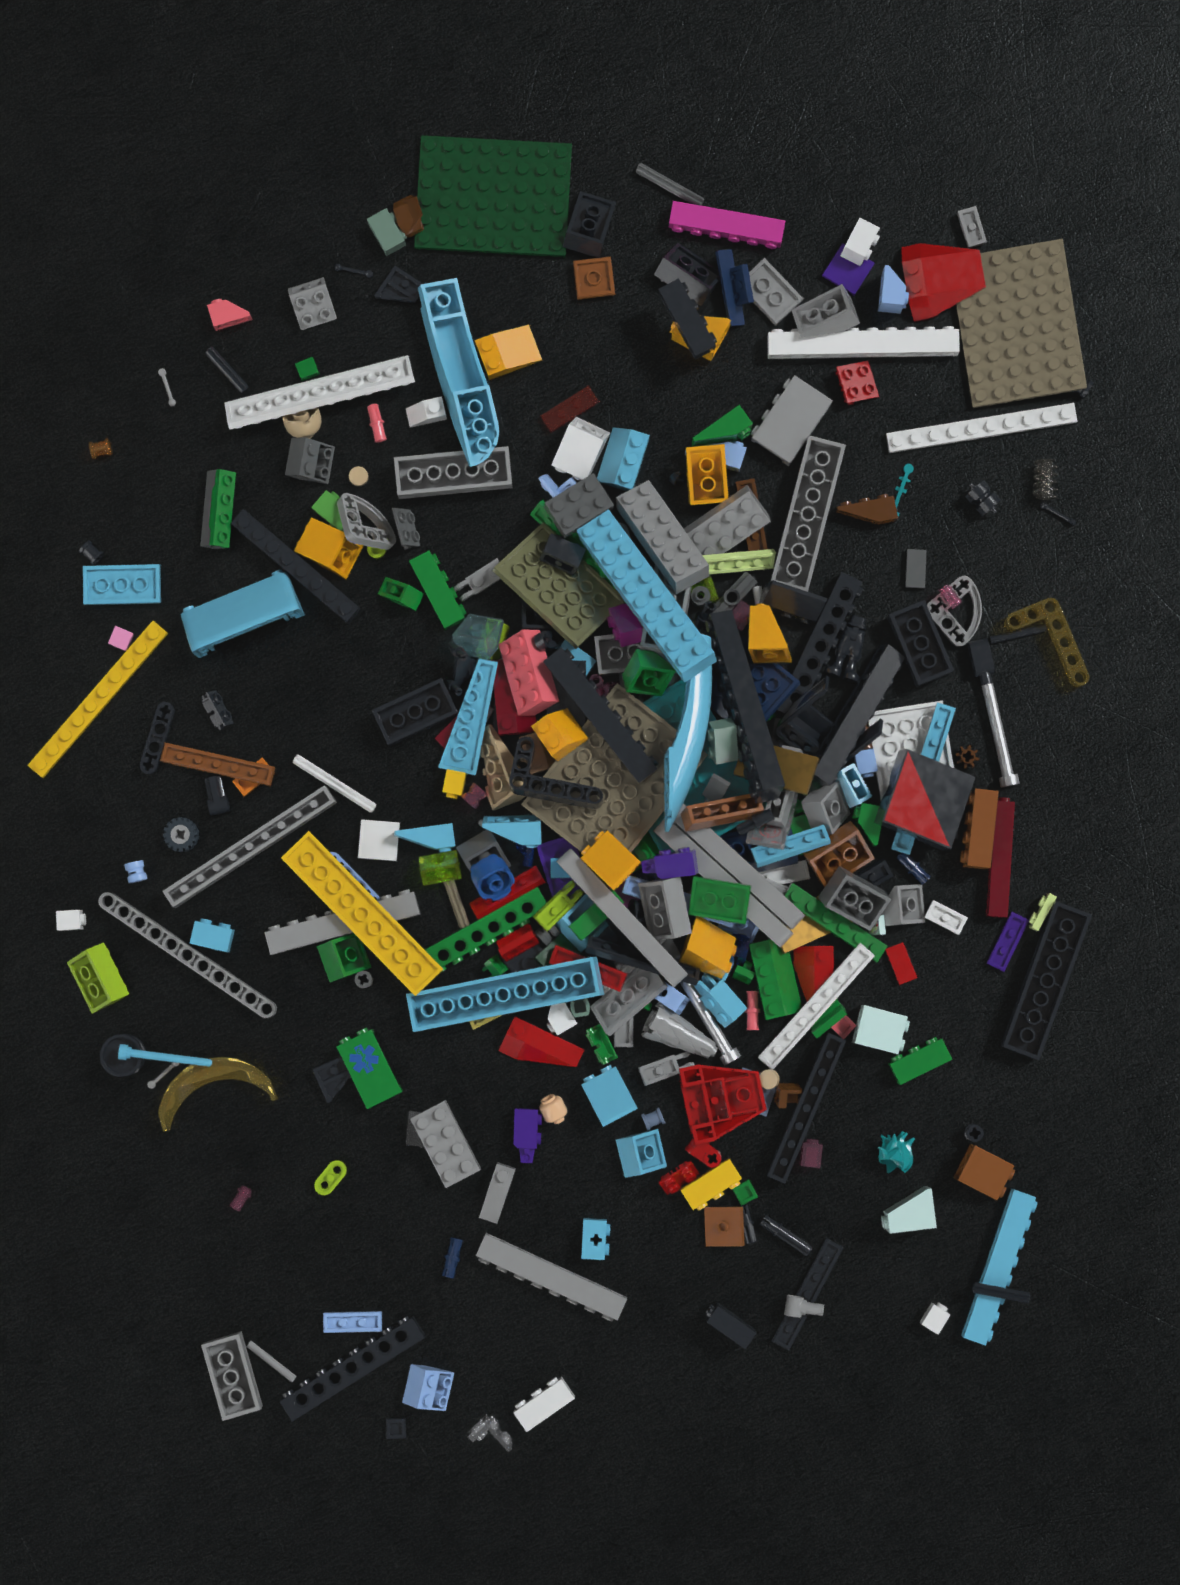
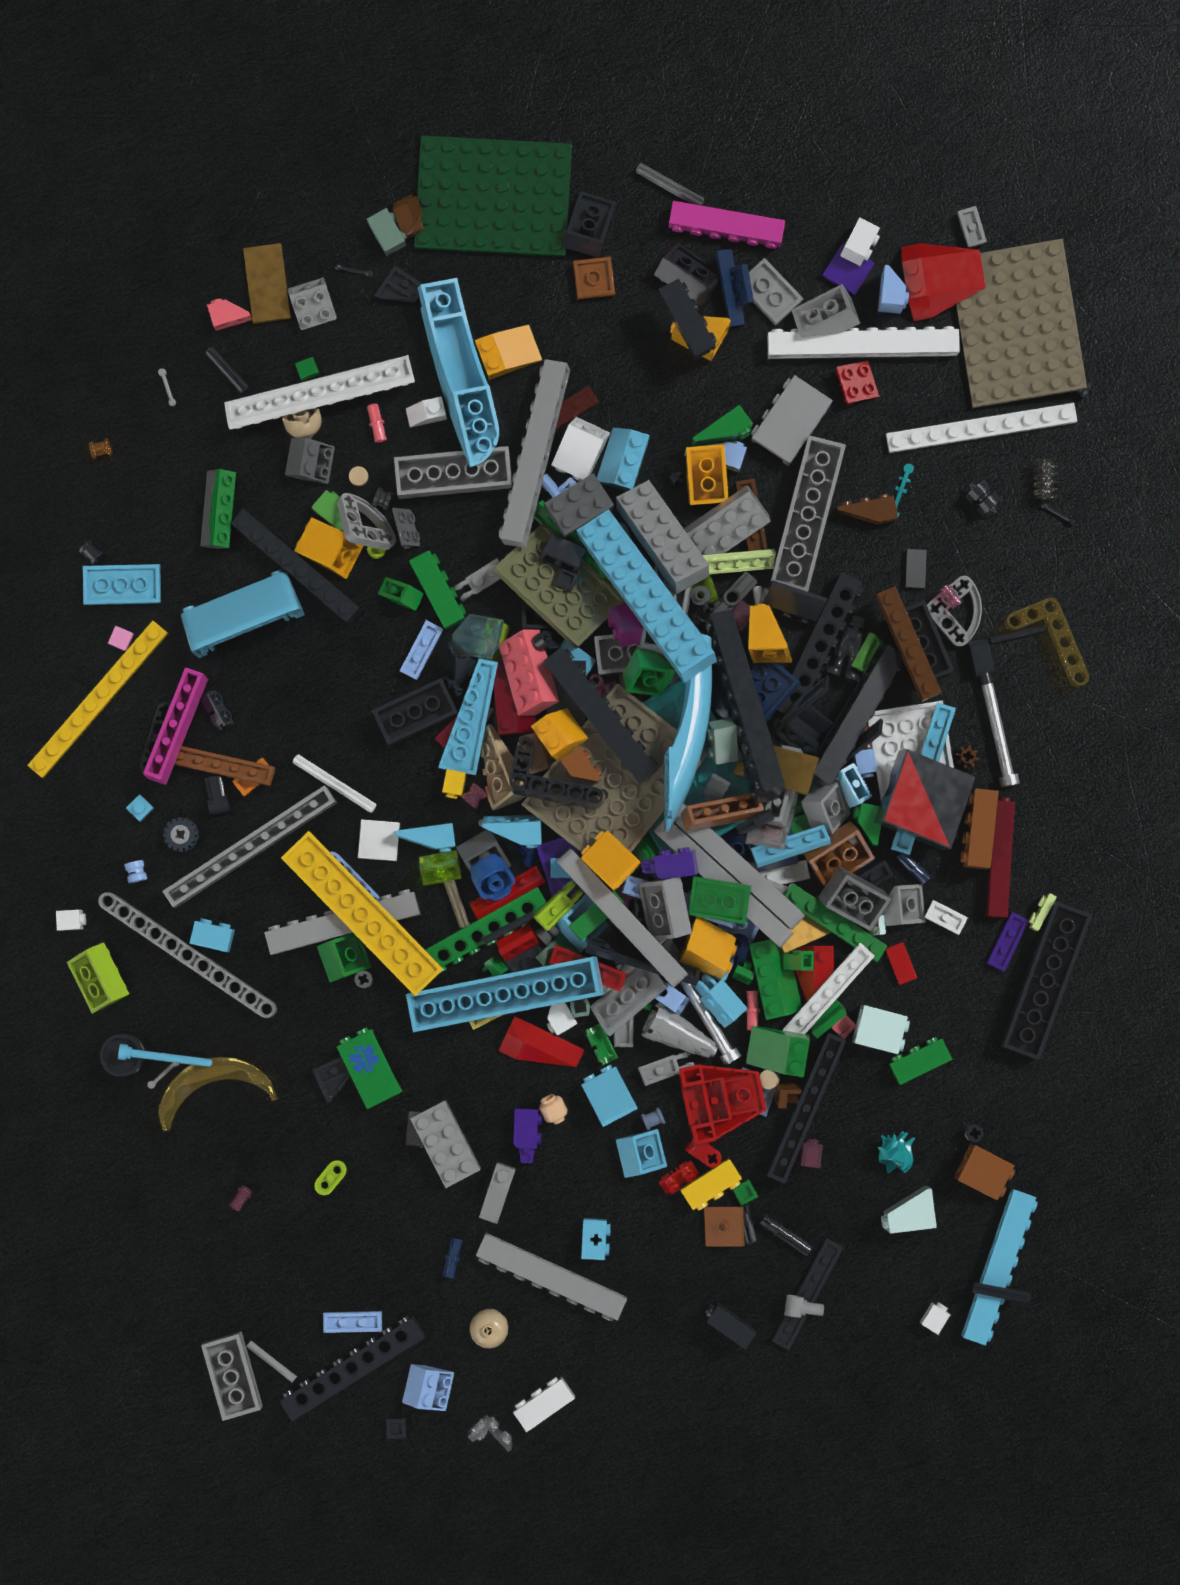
none -> medium azure plate [126,794,154,822]
none -> dark pink brick [143,668,208,785]
none -> pearl gold tile [243,243,291,324]
none -> pearl dark grey wheel [372,488,394,511]
none -> light blue plate [400,620,443,680]
none -> tan cylinder [470,1309,508,1348]
none -> black bar [481,911,534,945]
none -> light grey brick [499,359,570,548]
none -> black tile [554,567,579,593]
none -> dark orange slope [561,747,603,782]
none -> green slope [746,1026,810,1077]
none -> green brick [783,950,814,971]
none -> bright green tile [851,633,883,674]
none -> reddish brown brick [876,586,942,702]

